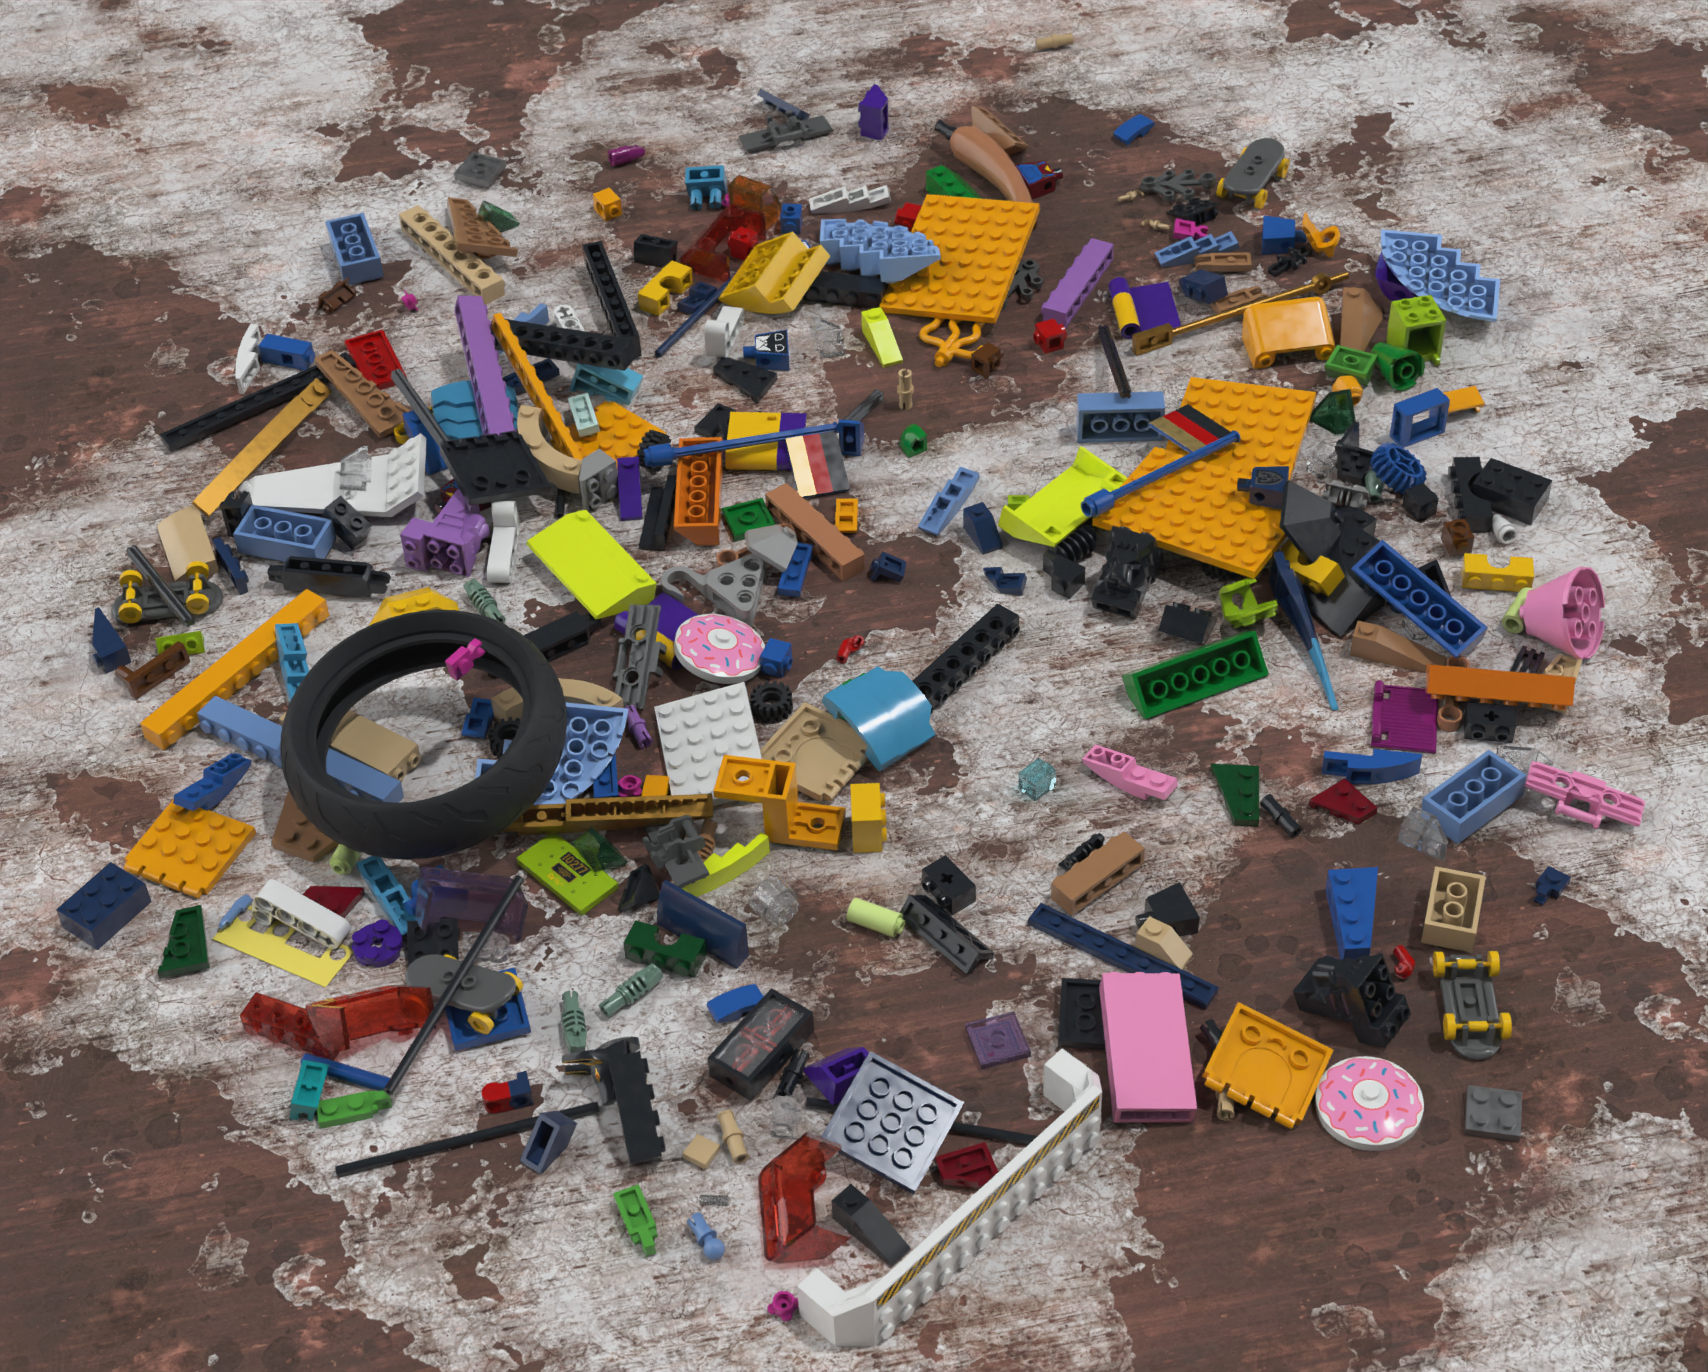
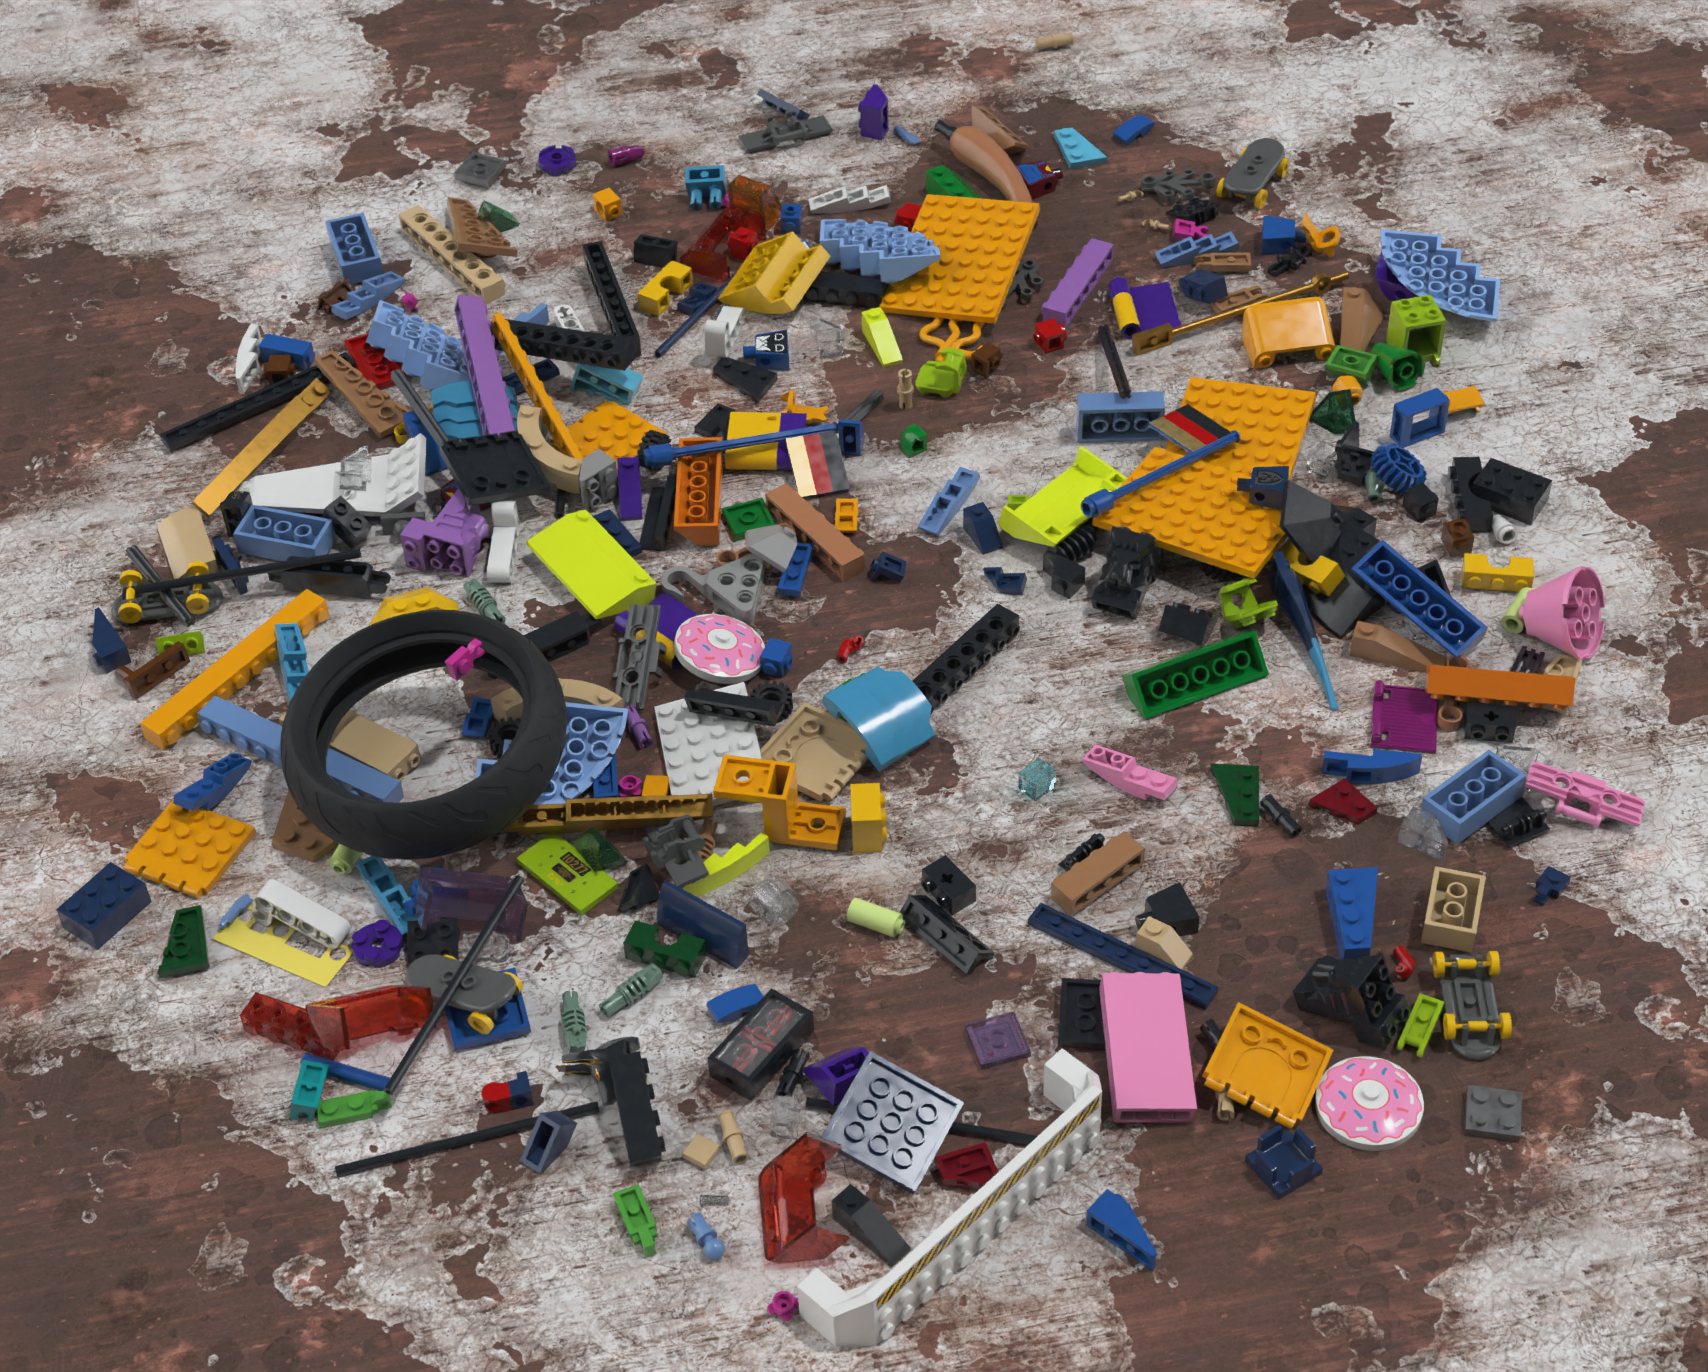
dark red wing [302,886,365,918] -> none
light aqua plate [568,393,600,437] -> none
light grey hinge [1322,480,1371,509] -> none
none -> black piece [136,549,362,594]
none -> reddish brown brick [263,355,296,385]
none -> medium blue slope [331,271,405,320]
none -> light blue brick [366,300,470,391]
none -> dark grey tile [380,512,426,540]
none -> dark purple plate [538,145,577,177]
none -> dark blue plate [593,509,643,557]
none -> black panel [684,688,784,727]
none -> light orange hair [779,390,828,424]
none -> medium blue piece [894,126,920,145]
none -> lime piece [915,348,967,397]
none -> medium azure wing [1054,128,1107,170]
none -> blue slope [1086,1189,1157,1271]
none -> dark blue panel [1245,1125,1323,1200]
none -> lime hinge [1396,993,1444,1058]
none -> black hinge [1487,797,1550,847]

